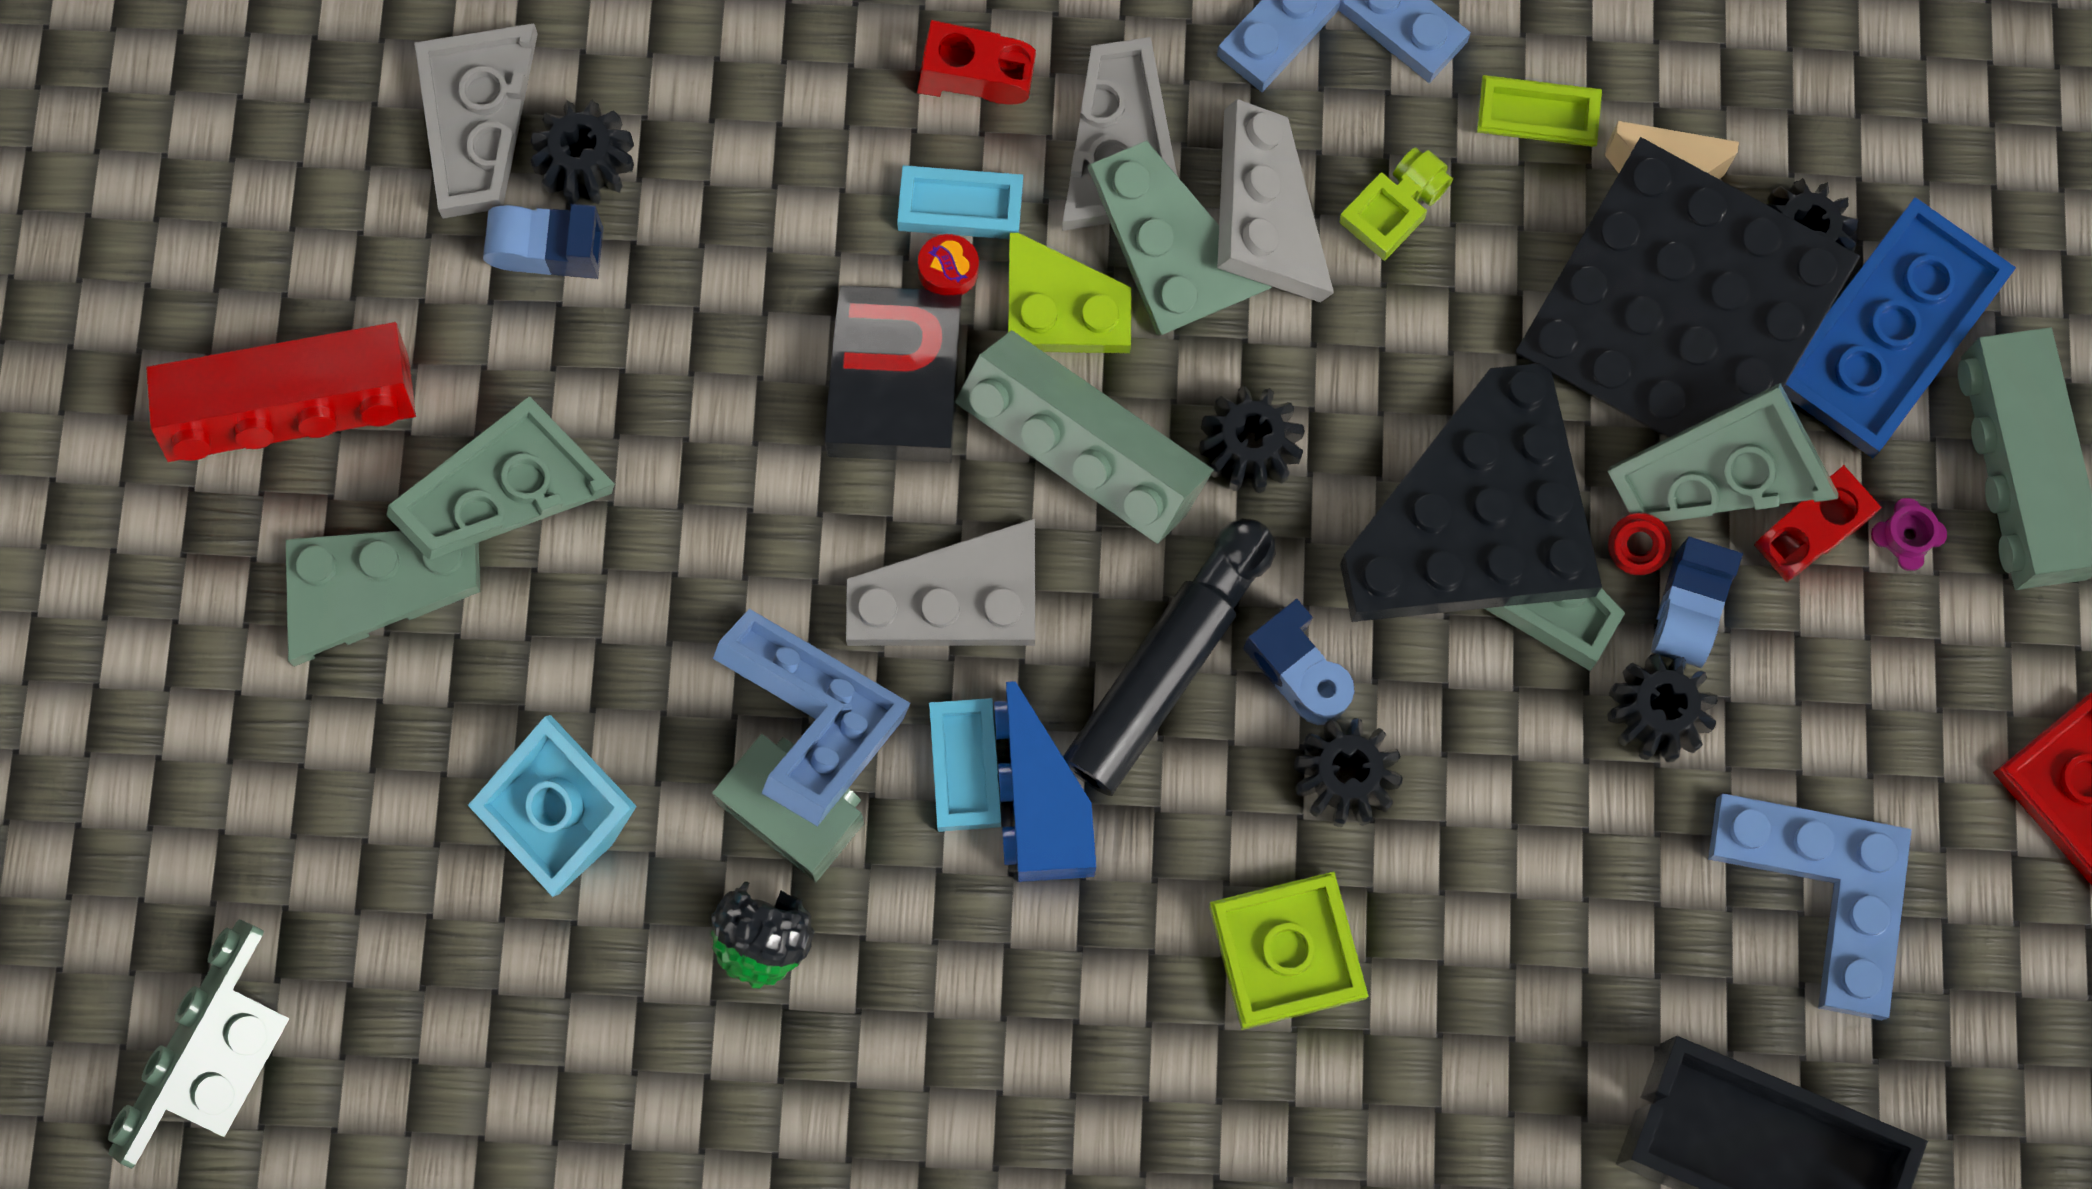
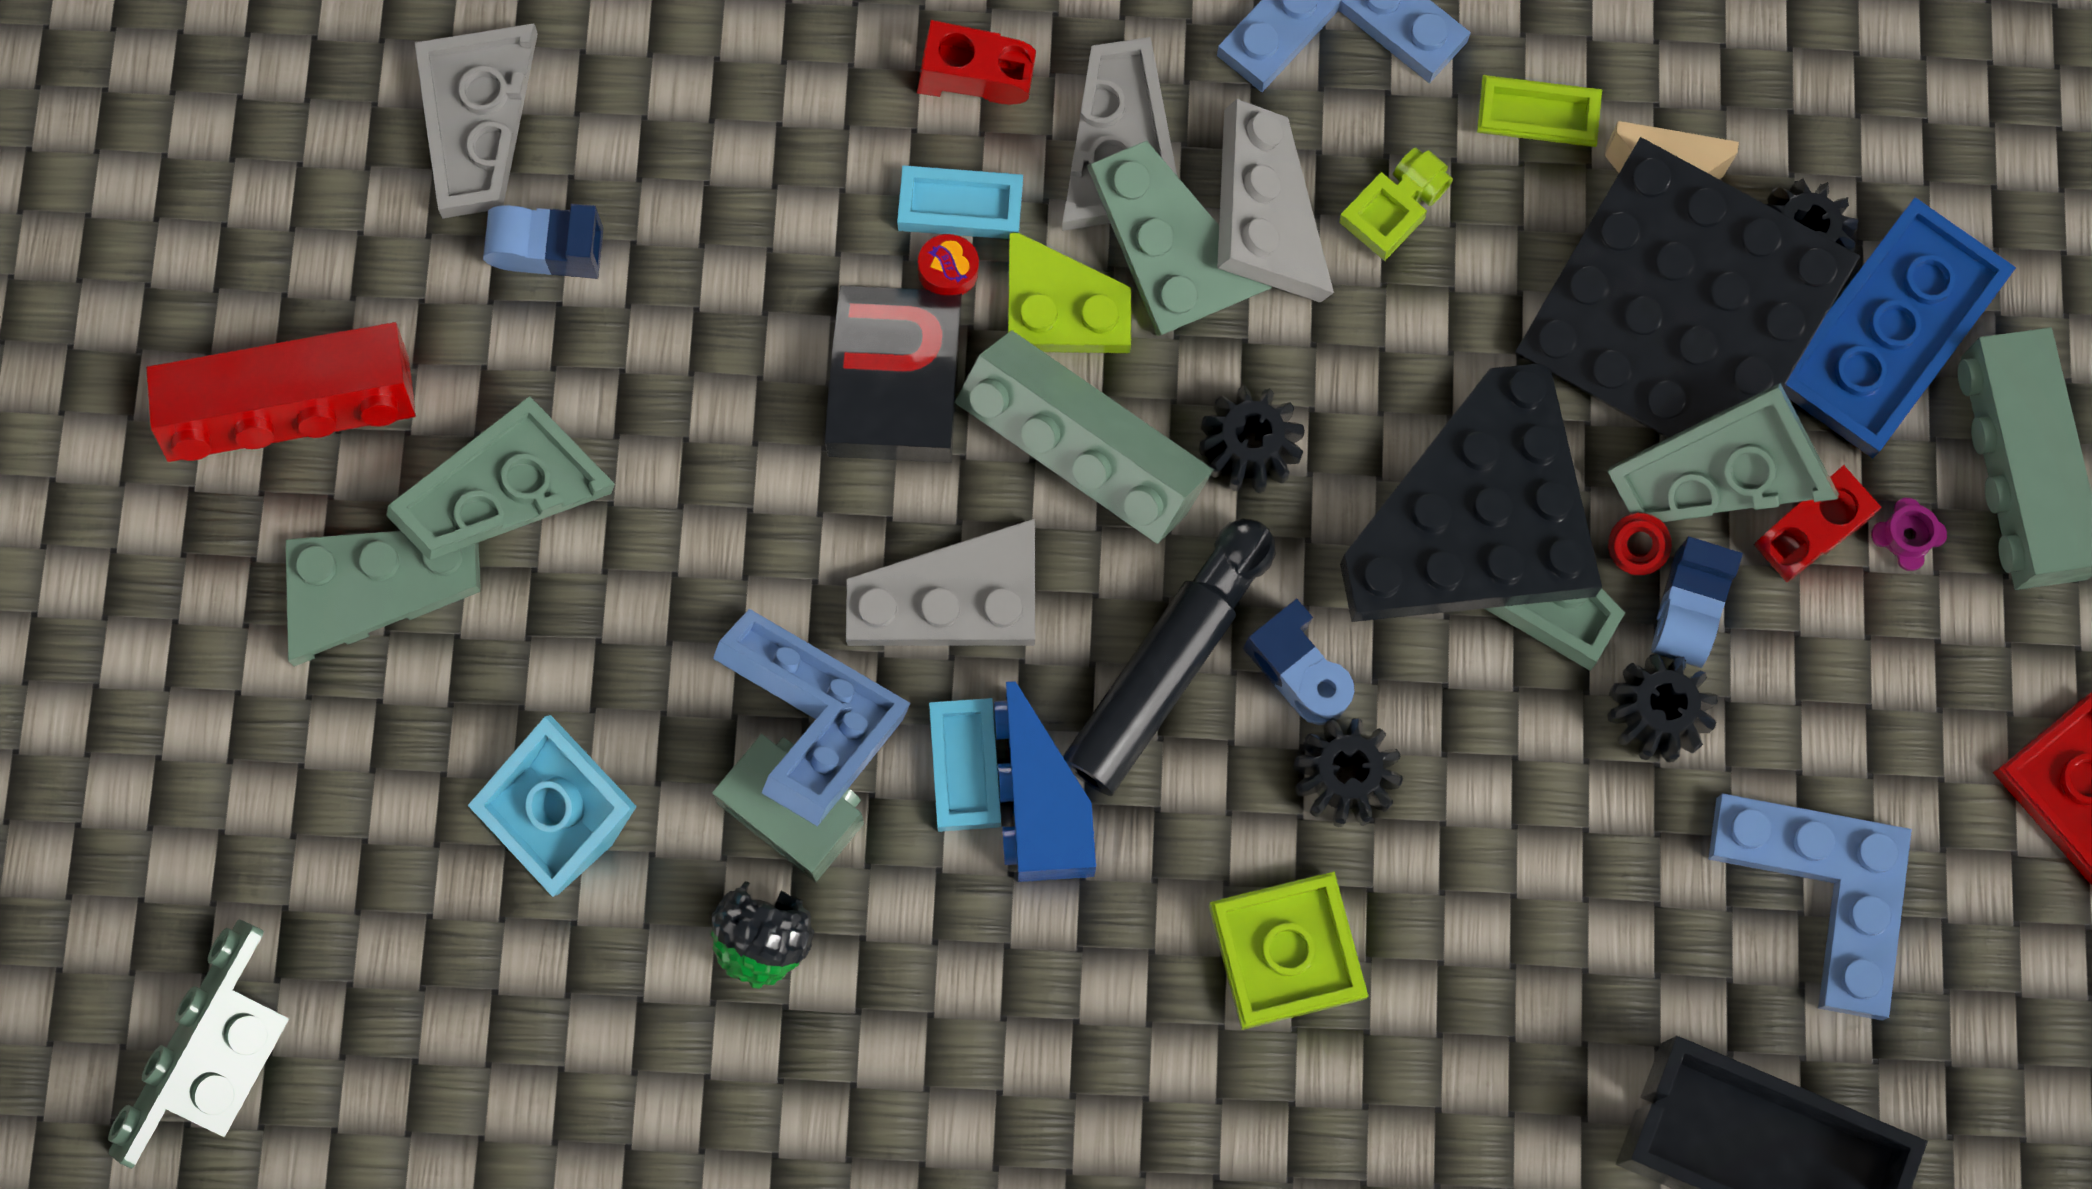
black gear [531,100,634,205] -> none

